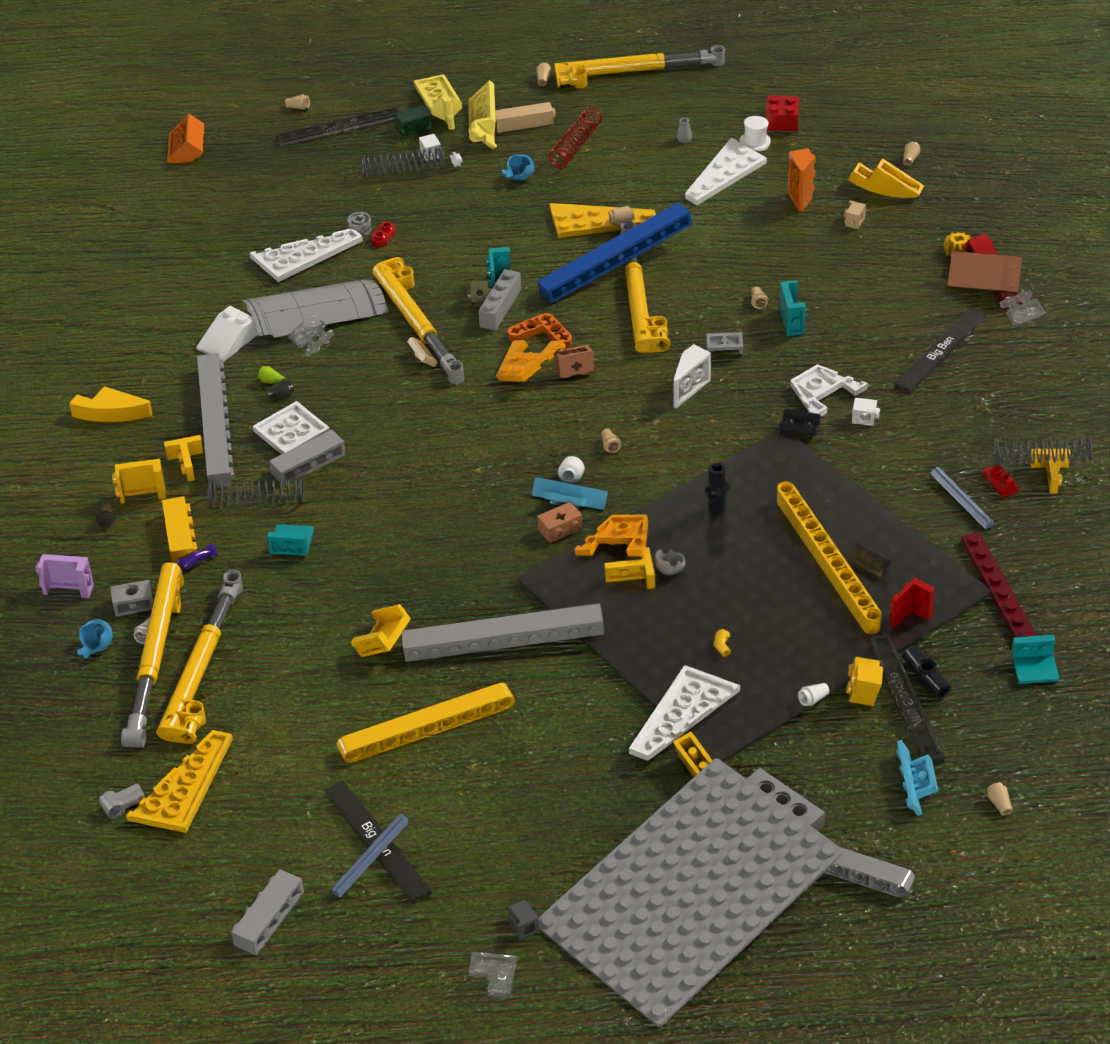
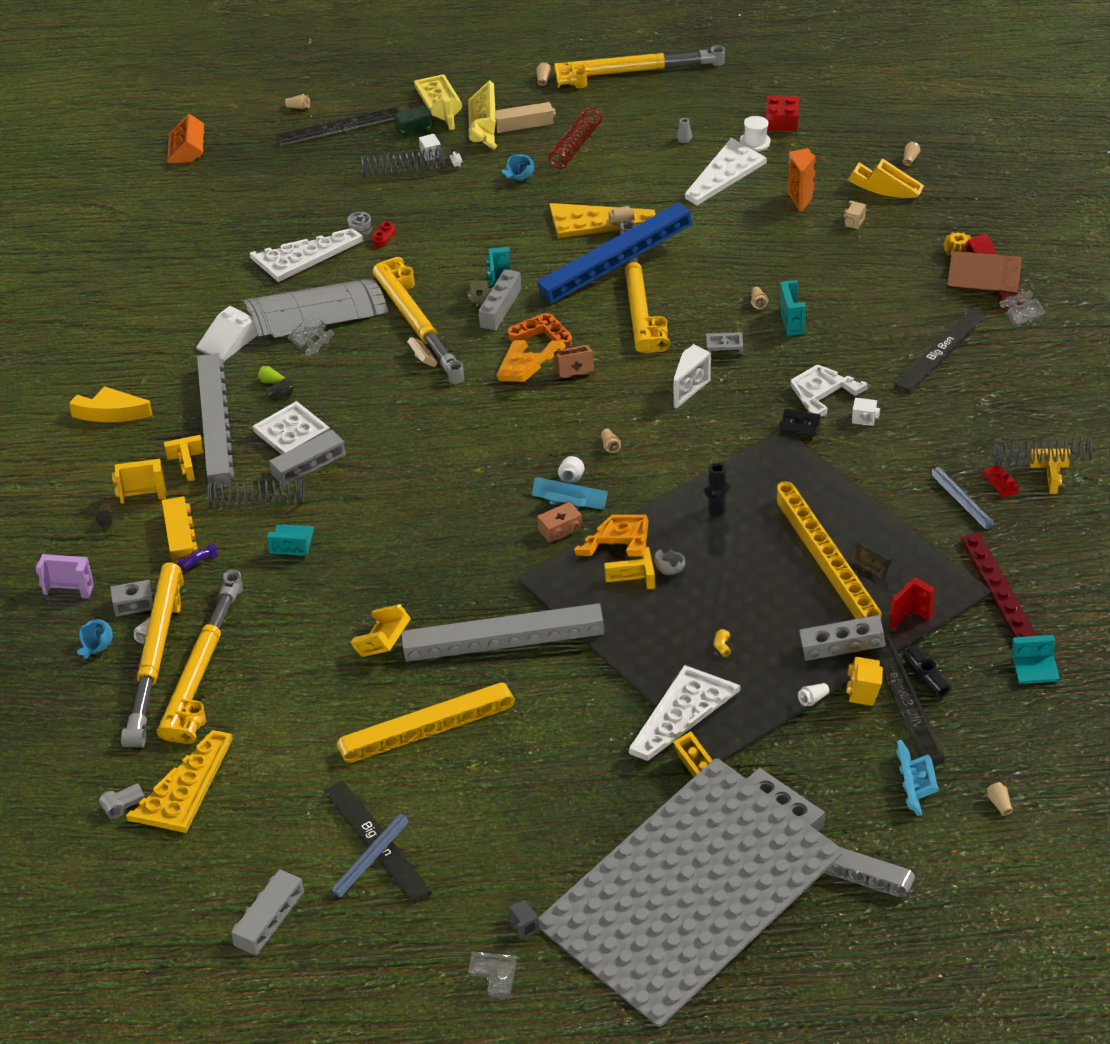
none -> light grey brick [799,615,886,661]

